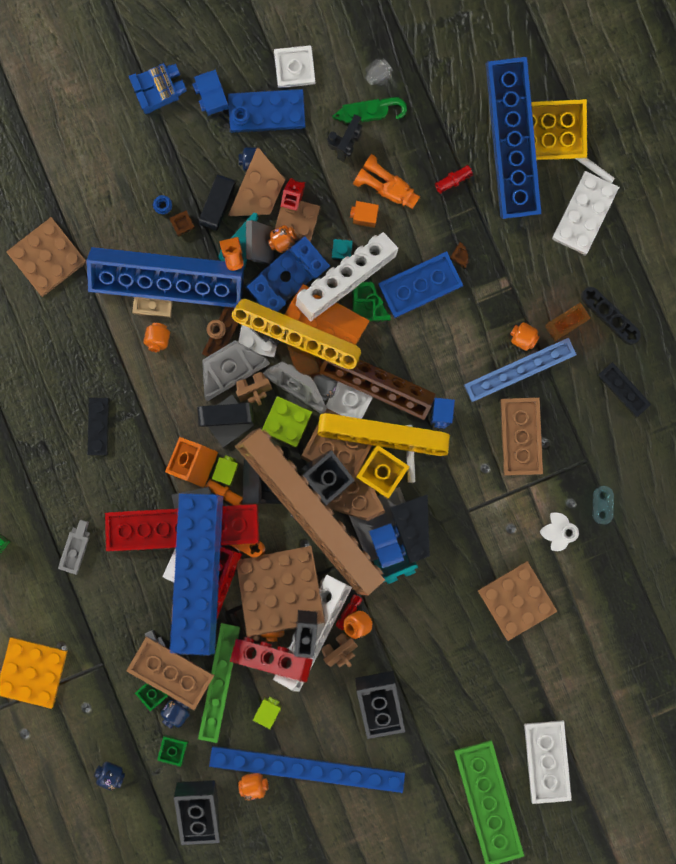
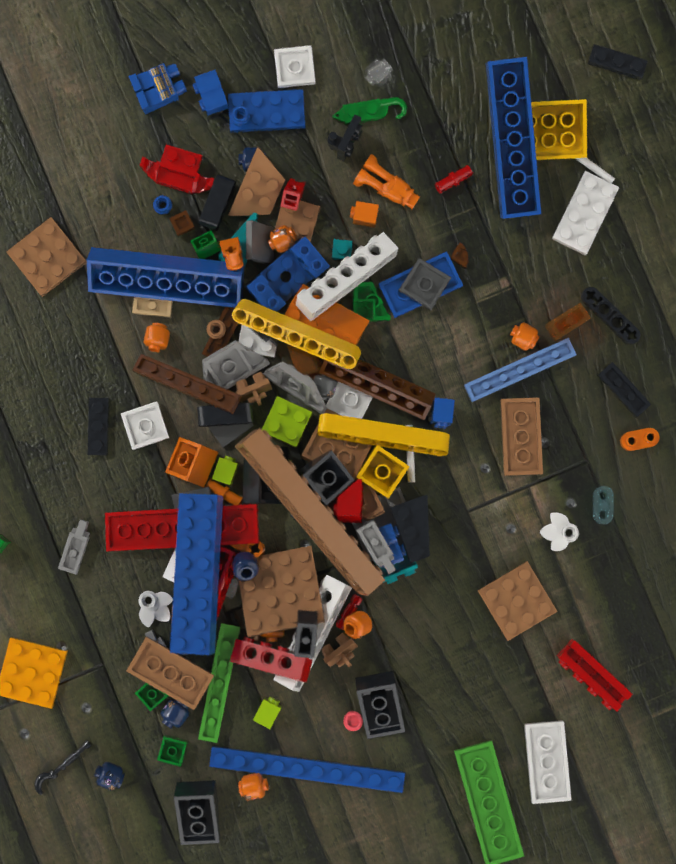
none -> black piece [34,740,92,795]
none -> white plate [121,401,170,450]
none -> reddish brown tile [132,354,242,414]
none -> white plate [138,591,173,627]
none -> red plate [139,144,215,194]
none -> green piece [190,231,221,259]
none -> clear tile [226,577,239,598]
none -> dark blue head [232,552,259,581]
none -> red slope [333,479,364,523]
none -> coral tile [344,711,363,731]
none -> light grey hinge [357,520,396,574]
none -> dark grey tile [399,258,451,311]
none -> red brick [556,639,633,711]
none -> black plate [588,44,648,80]
none -> orange plate [620,428,660,451]

